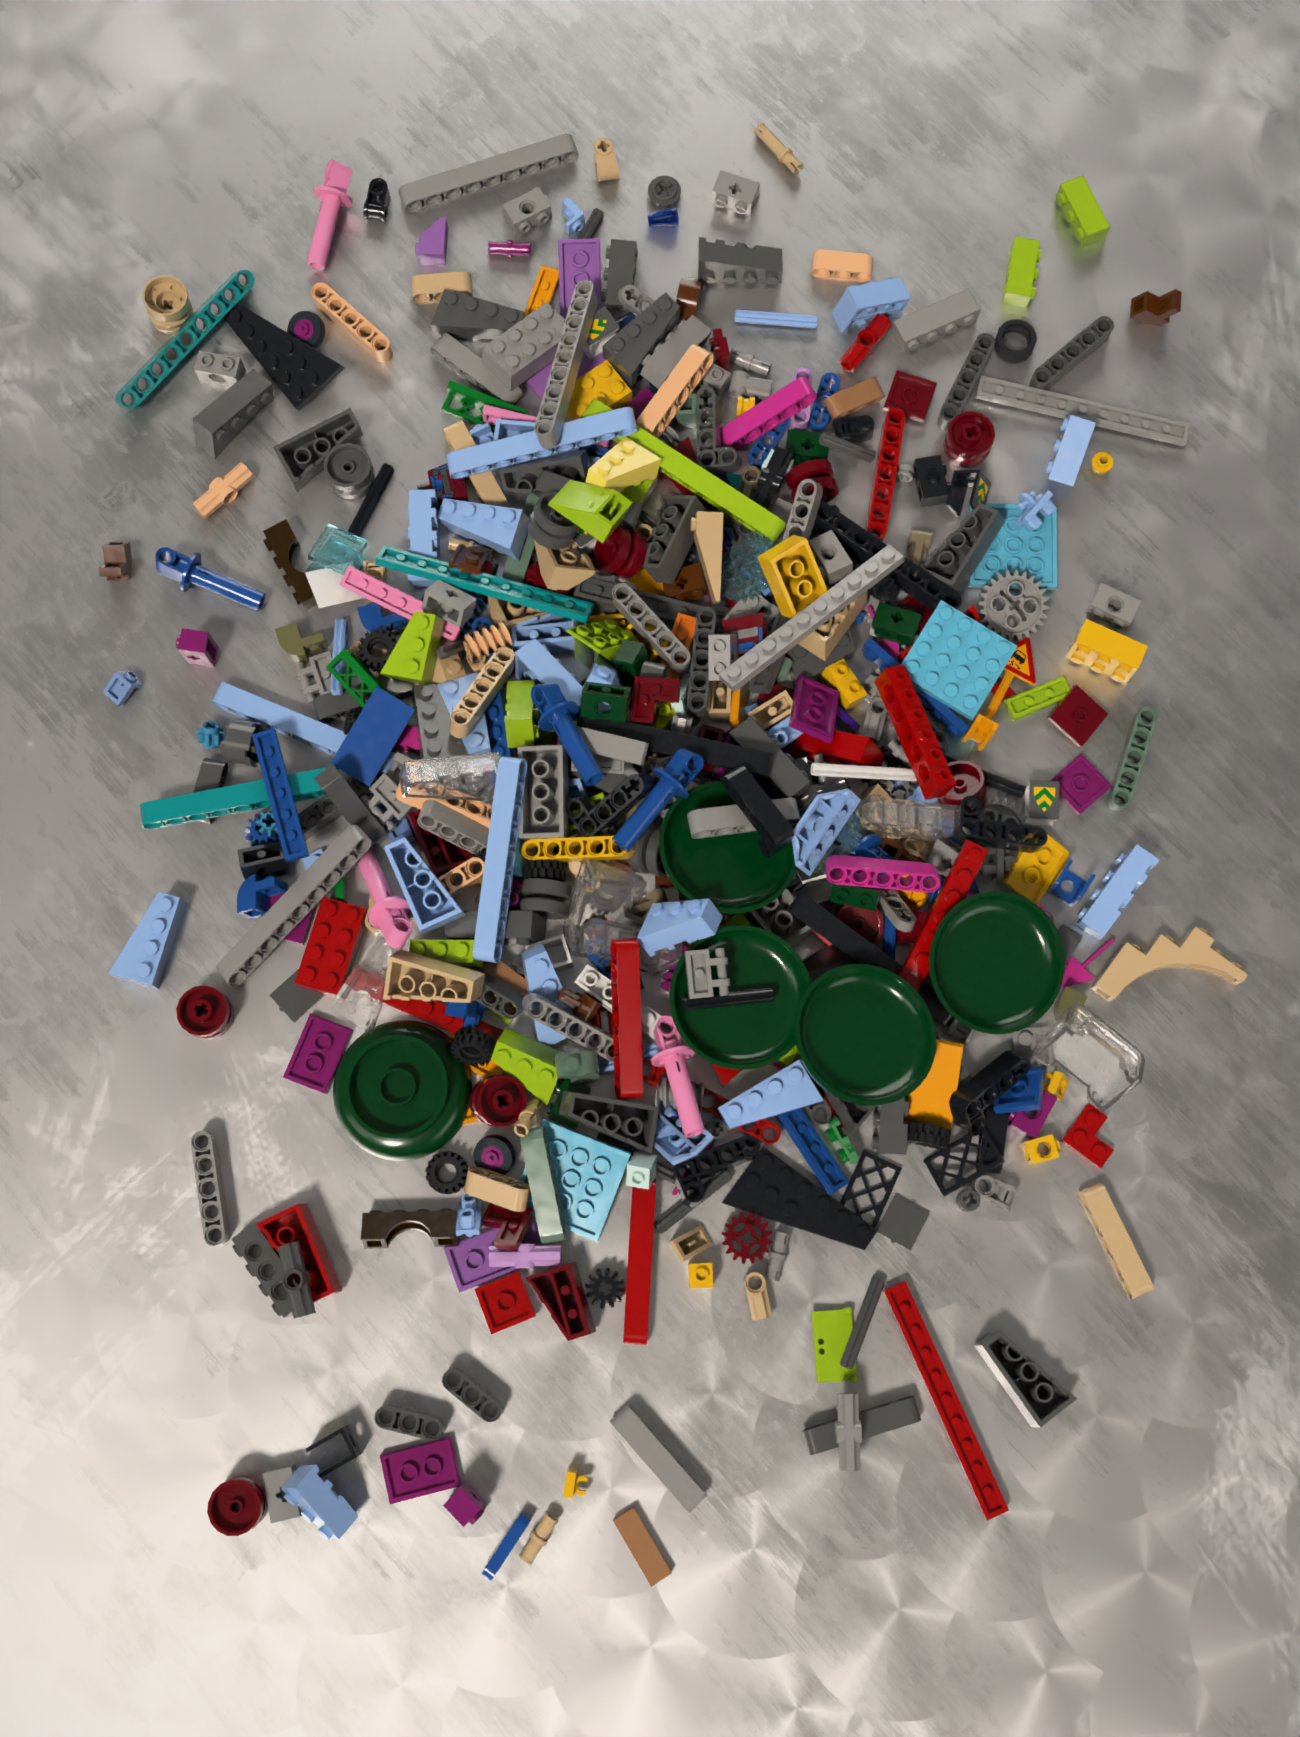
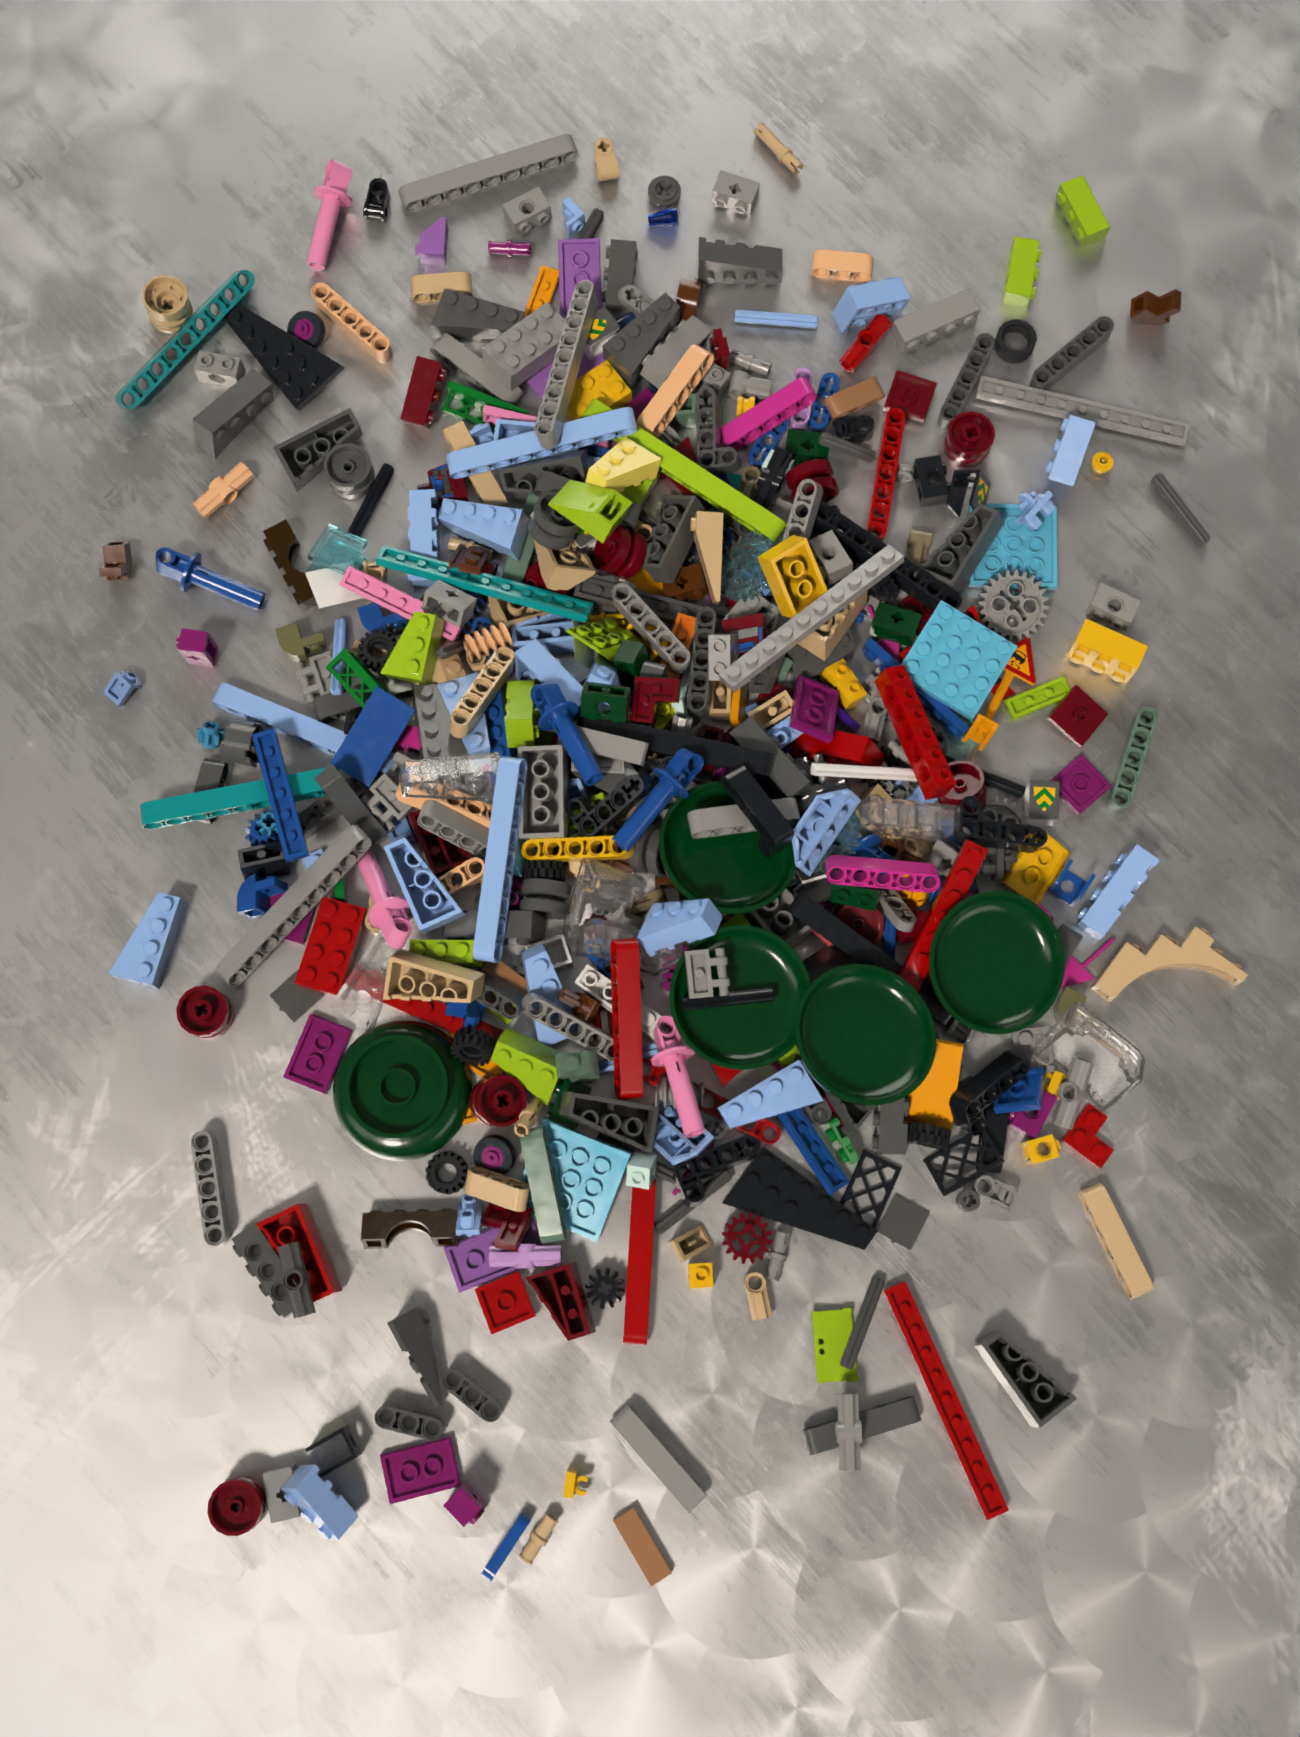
none -> dark grey wedge [387,1307,443,1408]
none -> dark red wedge [400,356,450,429]
none -> light grey piece [1052,1057,1094,1130]
none -> dark grey axle [1151,473,1210,546]

